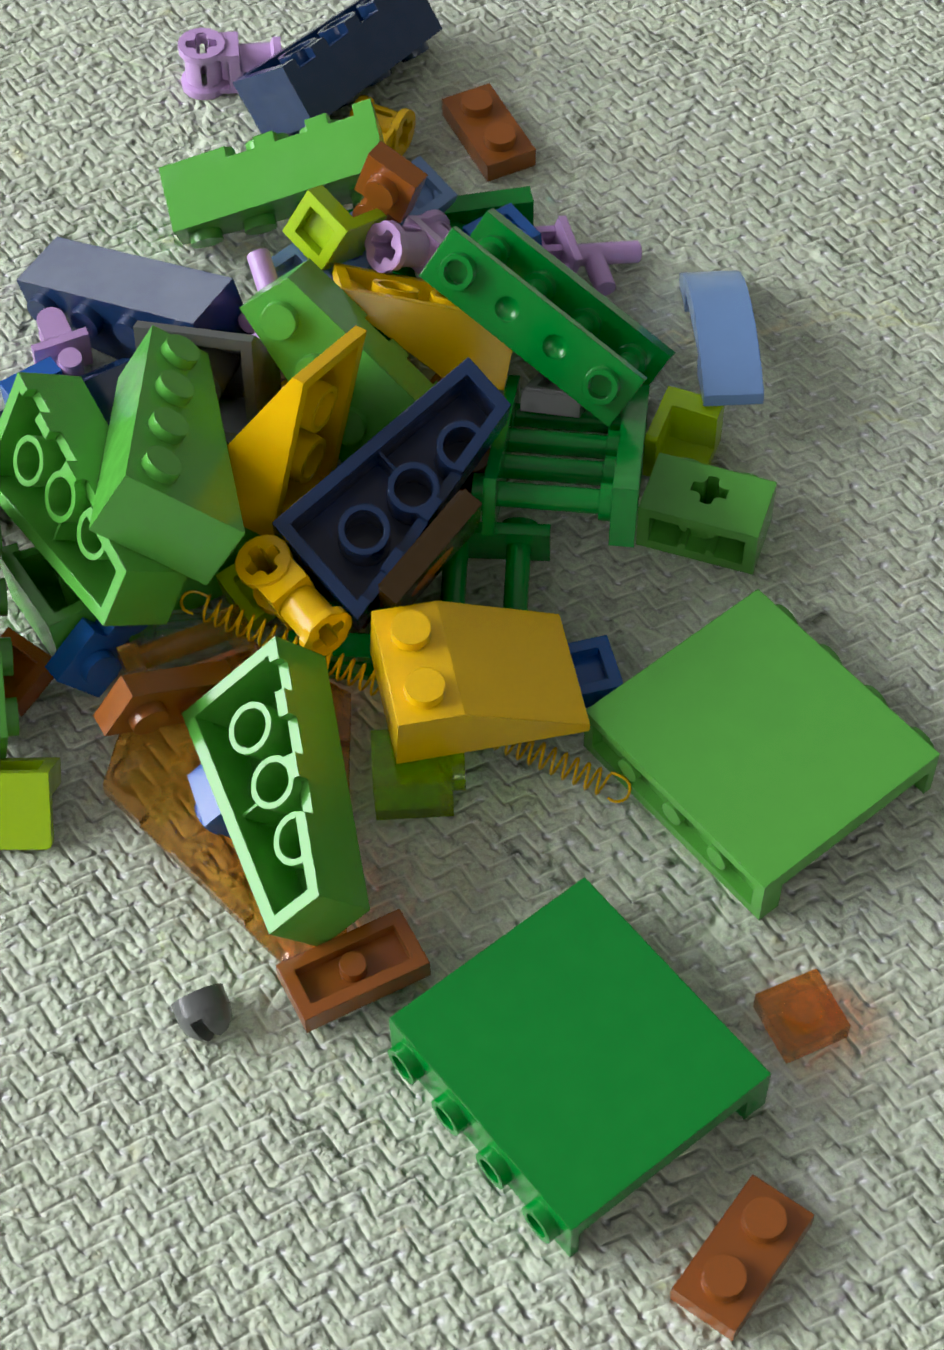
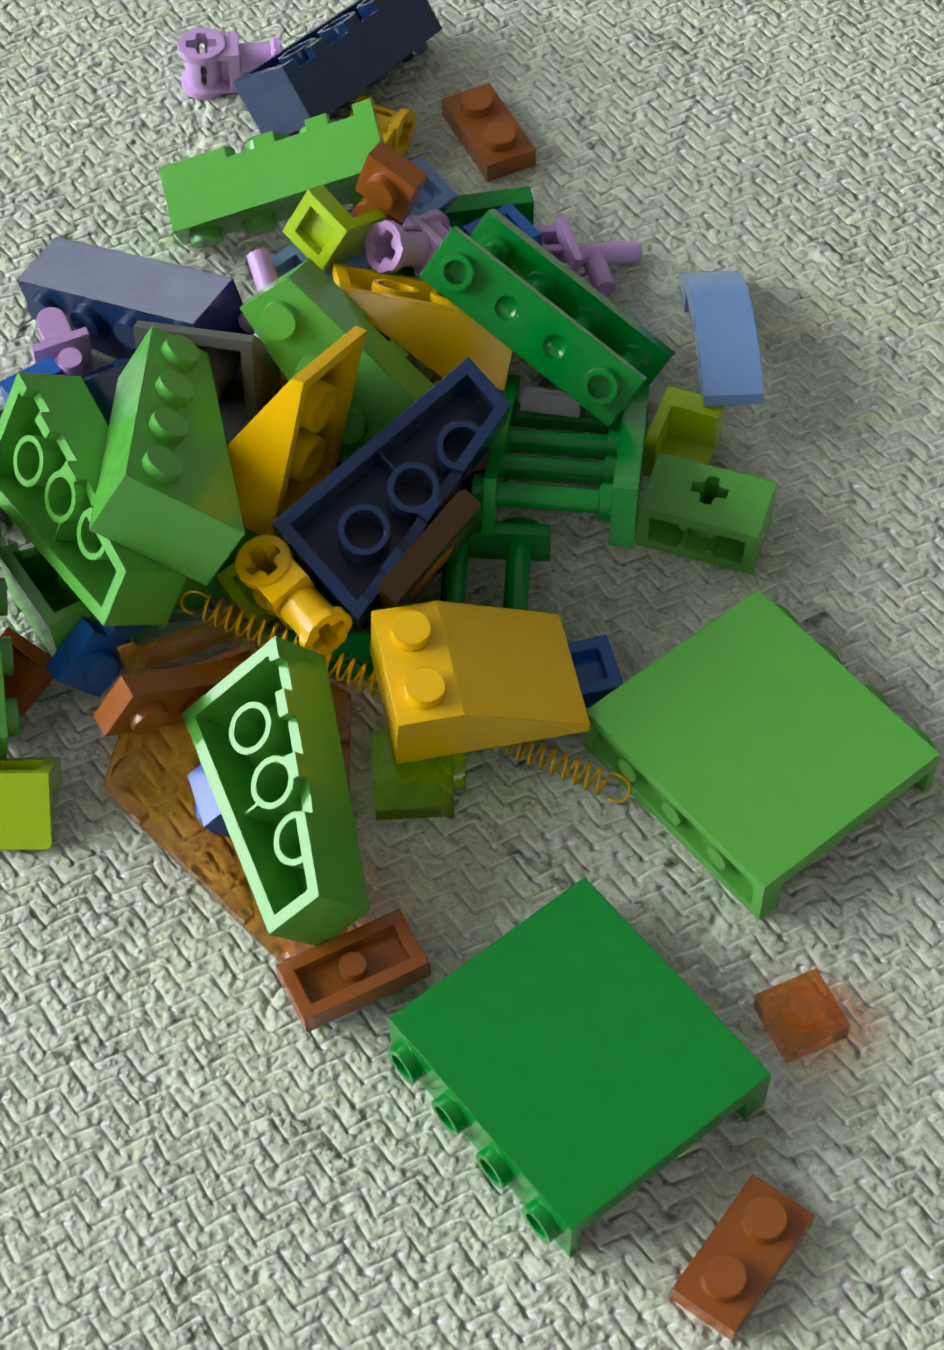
dark grey hinge [171,983,233,1042] -> none

